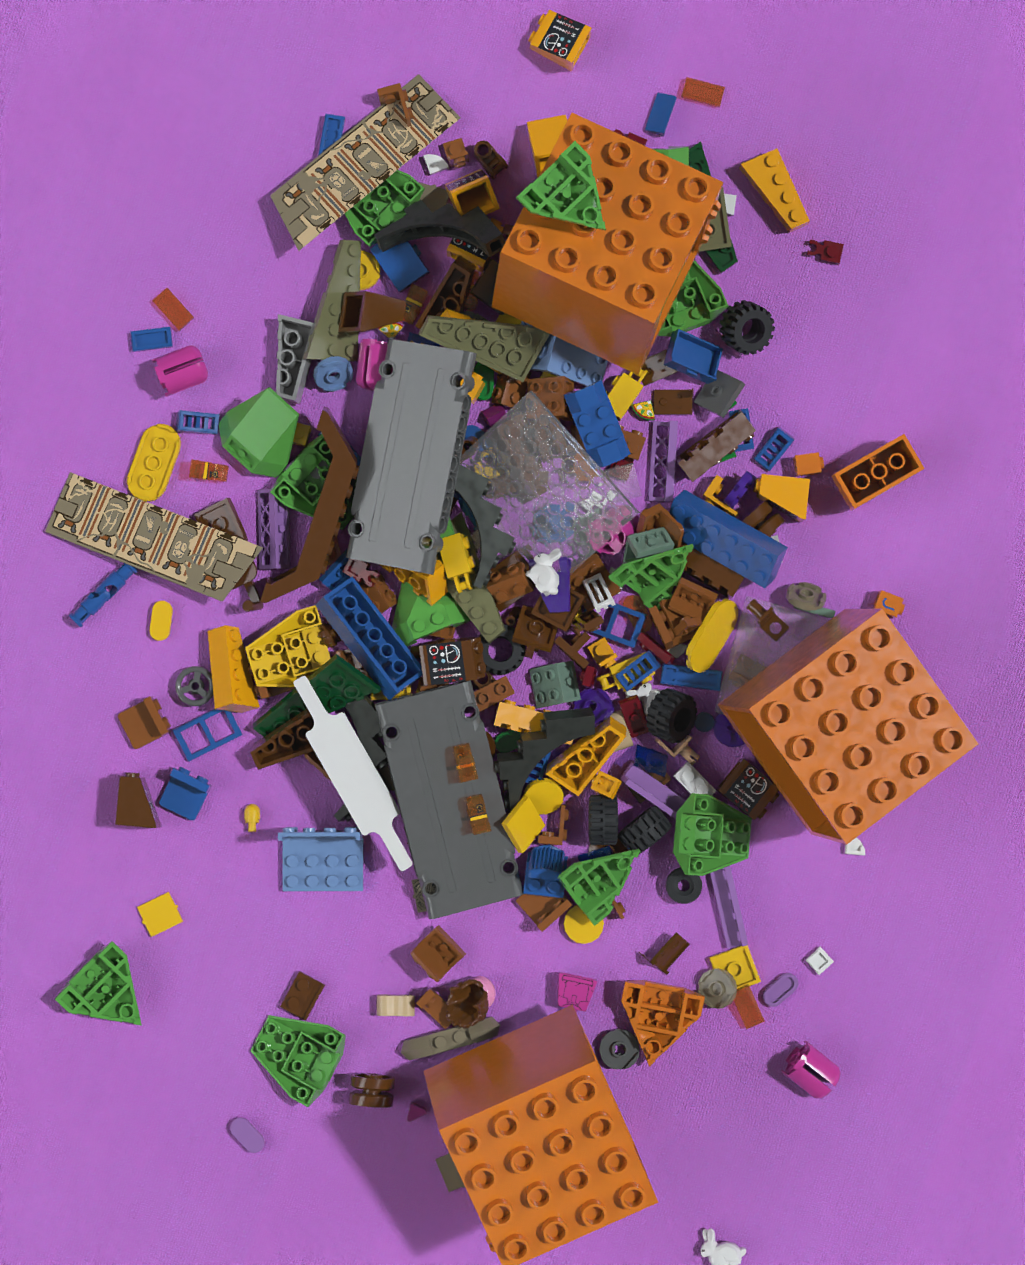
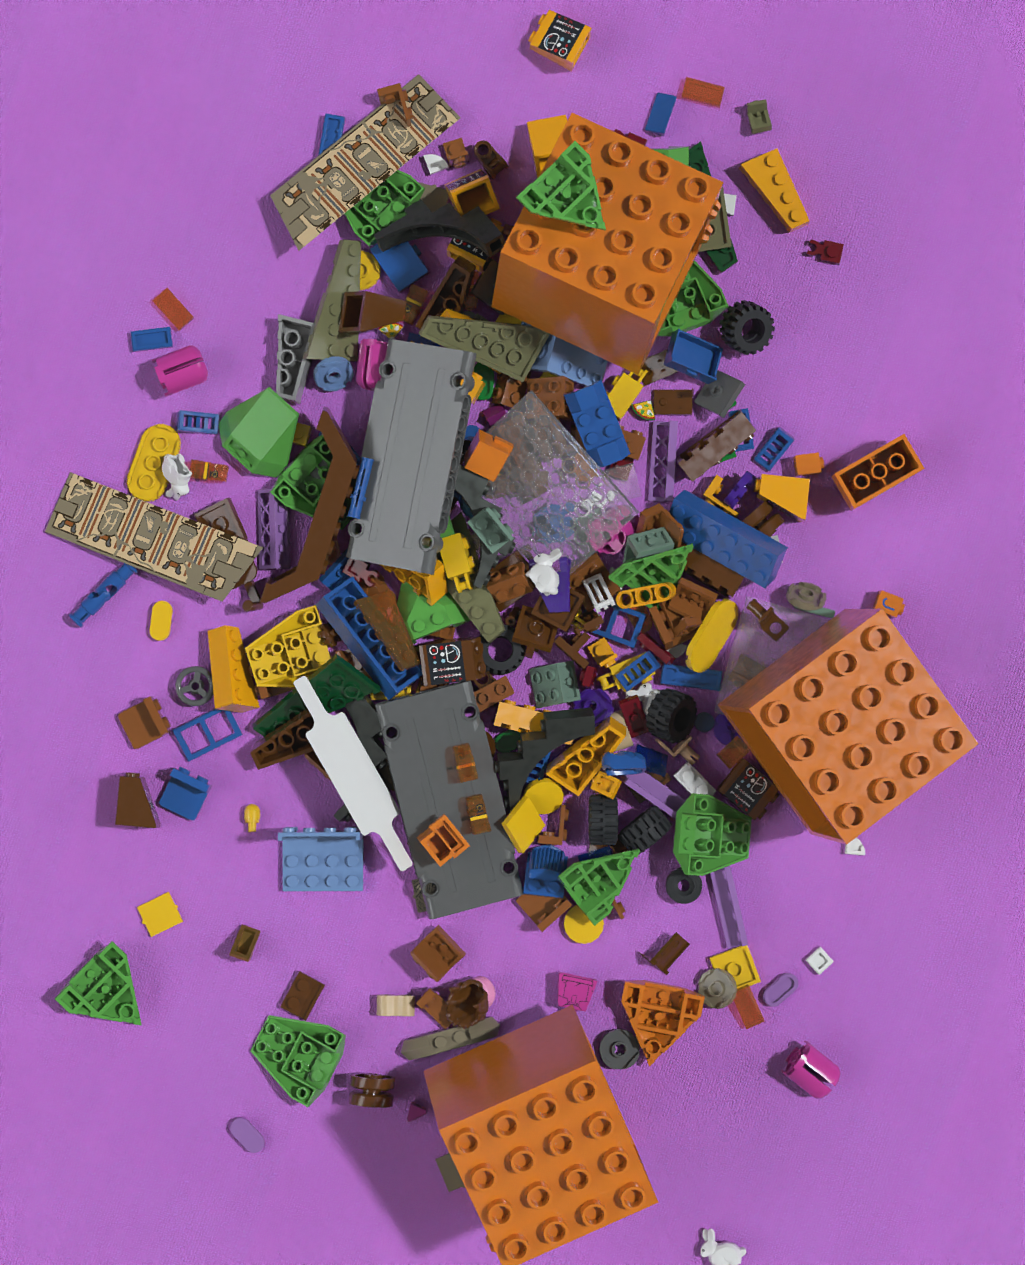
none -> white animal [162,454,192,501]
none -> pearl gold slope [229,924,260,962]
none -> blue pin [347,457,374,519]
none -> clear orange wing [354,590,421,671]
none -> orange plate [416,814,470,867]
none -> orange plate [464,429,514,482]
none -> sand green bracket [467,507,514,554]
none -> blue piece [601,750,646,776]
none -> light orange beam [616,582,676,609]
none -> clear orange tile [716,736,751,769]
none -> olive bracket [747,99,772,134]

